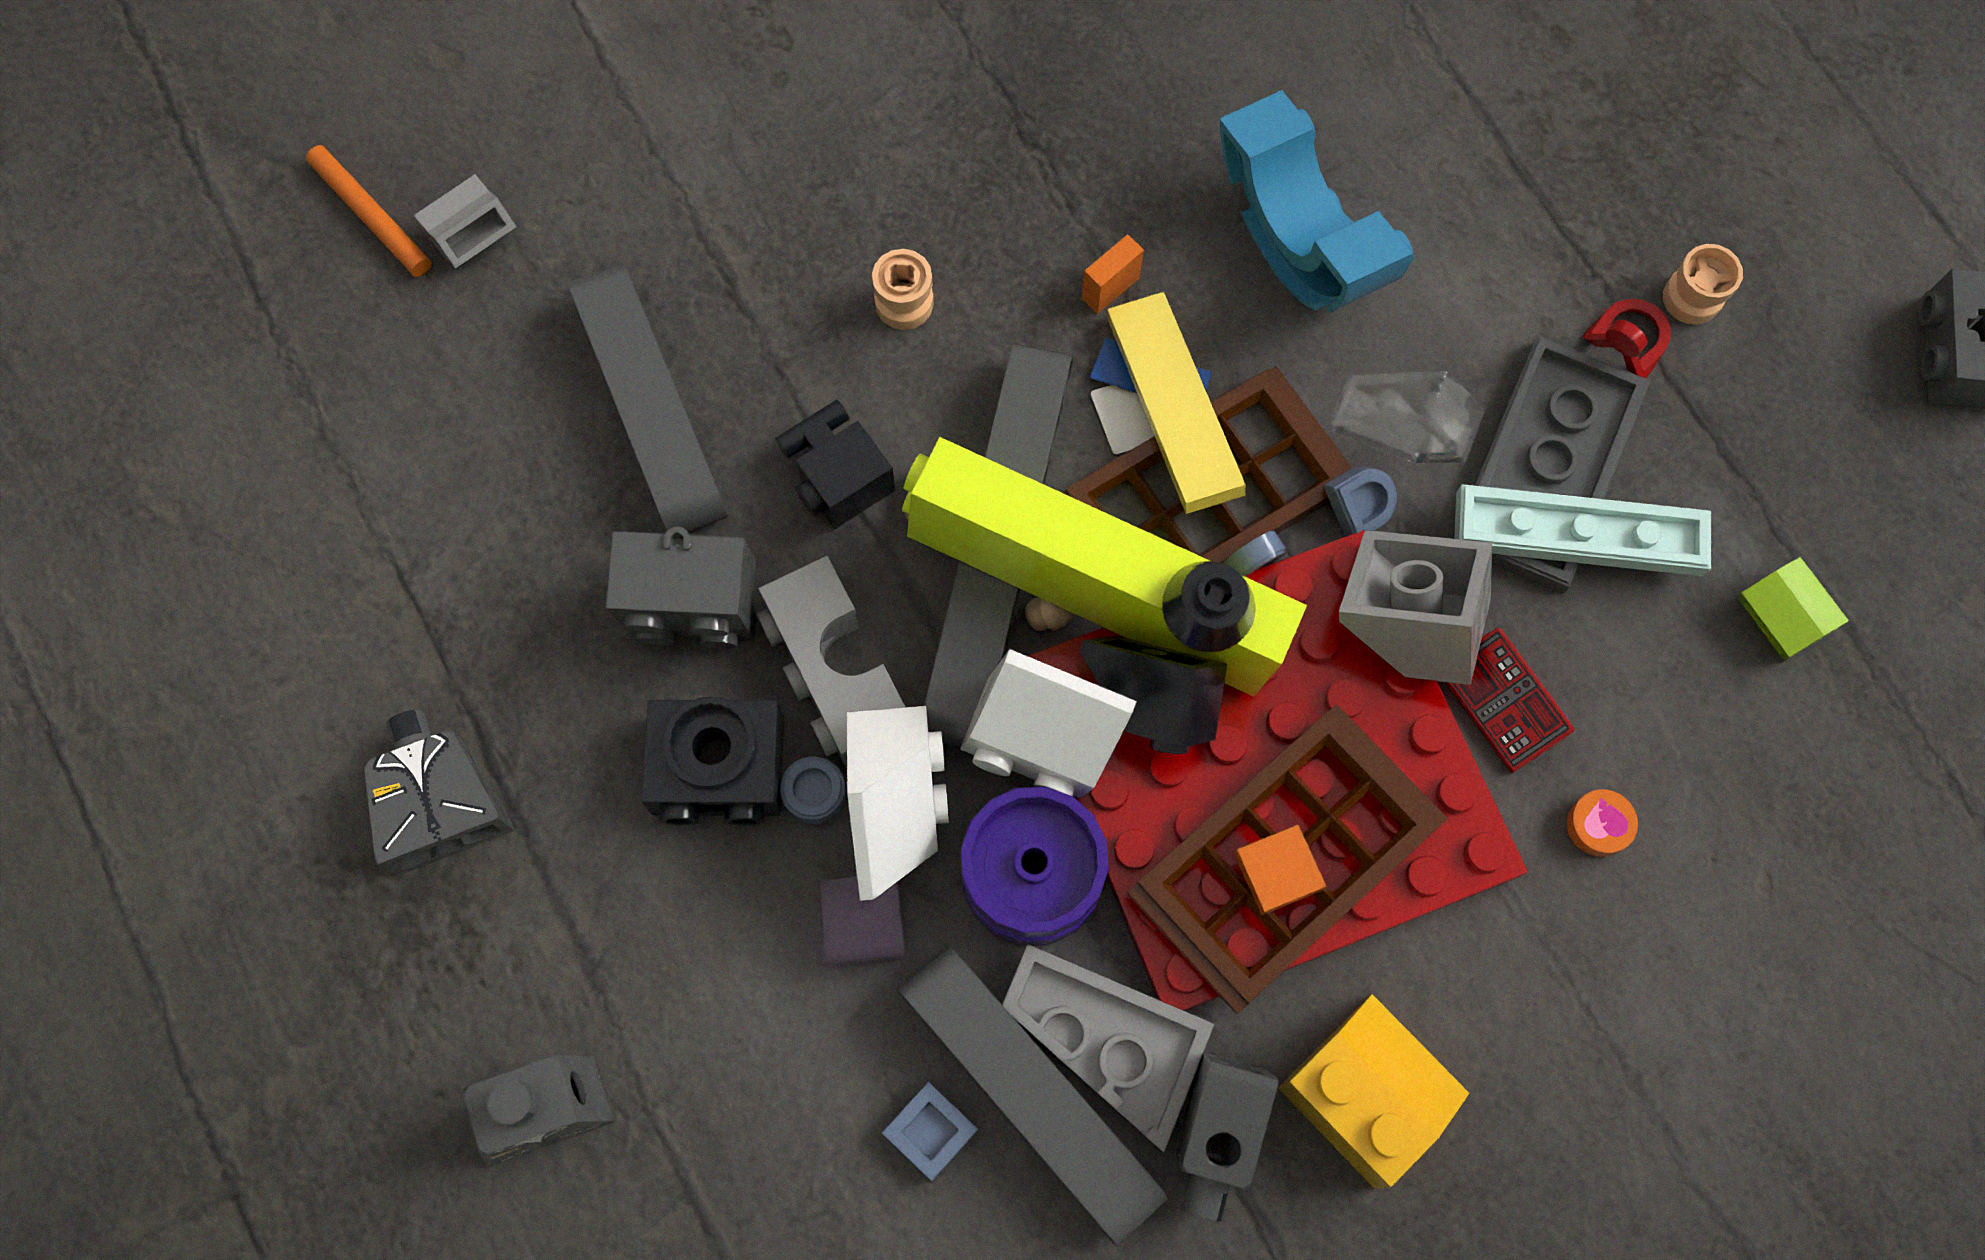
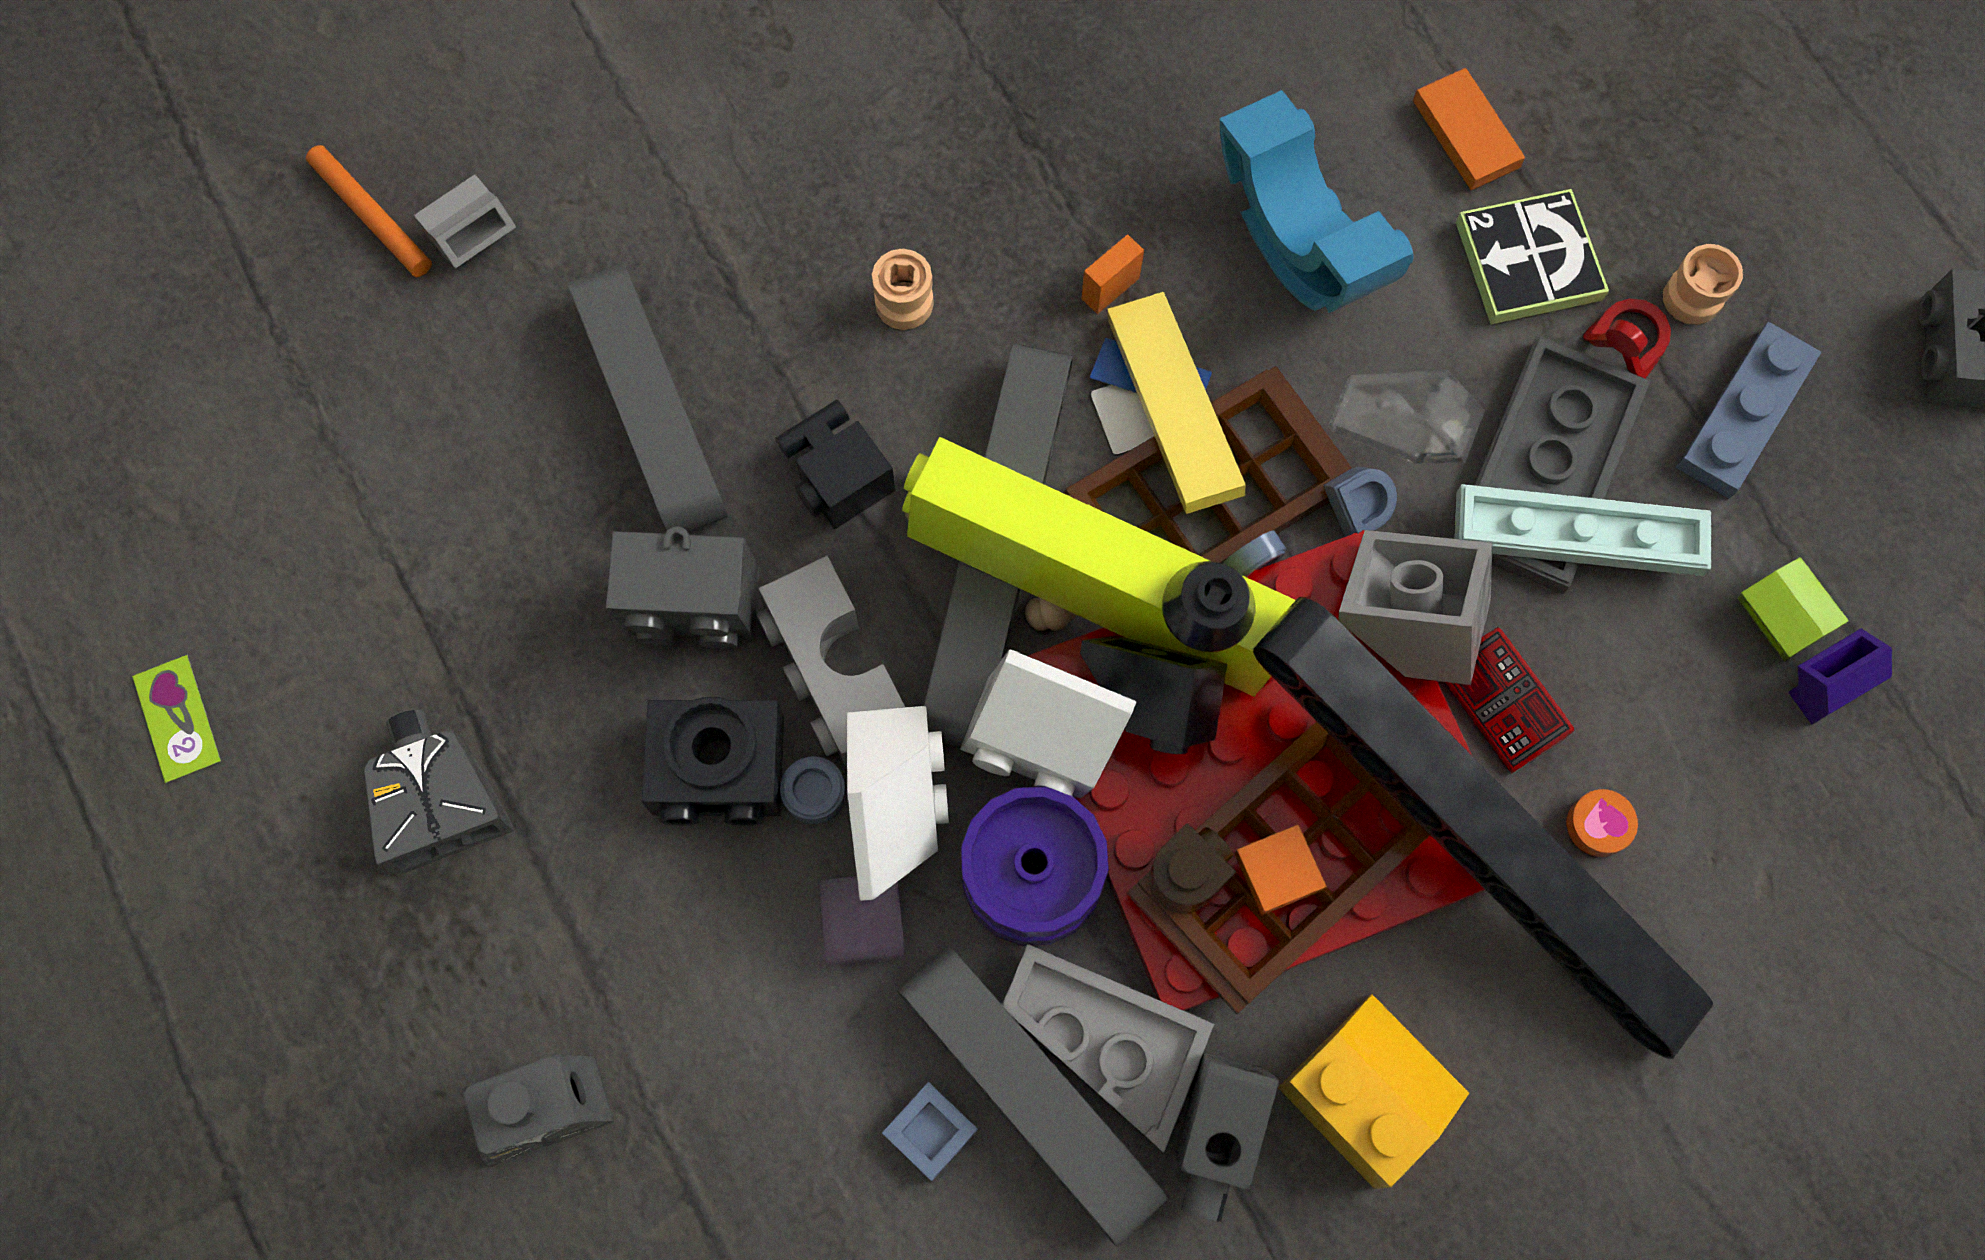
none -> lime sticker [132,655,221,783]
none -> dark brown plate [1149,823,1236,914]
none -> black beam [1253,597,1713,1059]
none -> orange tile [1413,68,1525,190]
none -> tile [1455,189,1609,324]
none -> sand blue plate [1676,322,1821,499]
none -> dark purple piece [1788,628,1892,725]

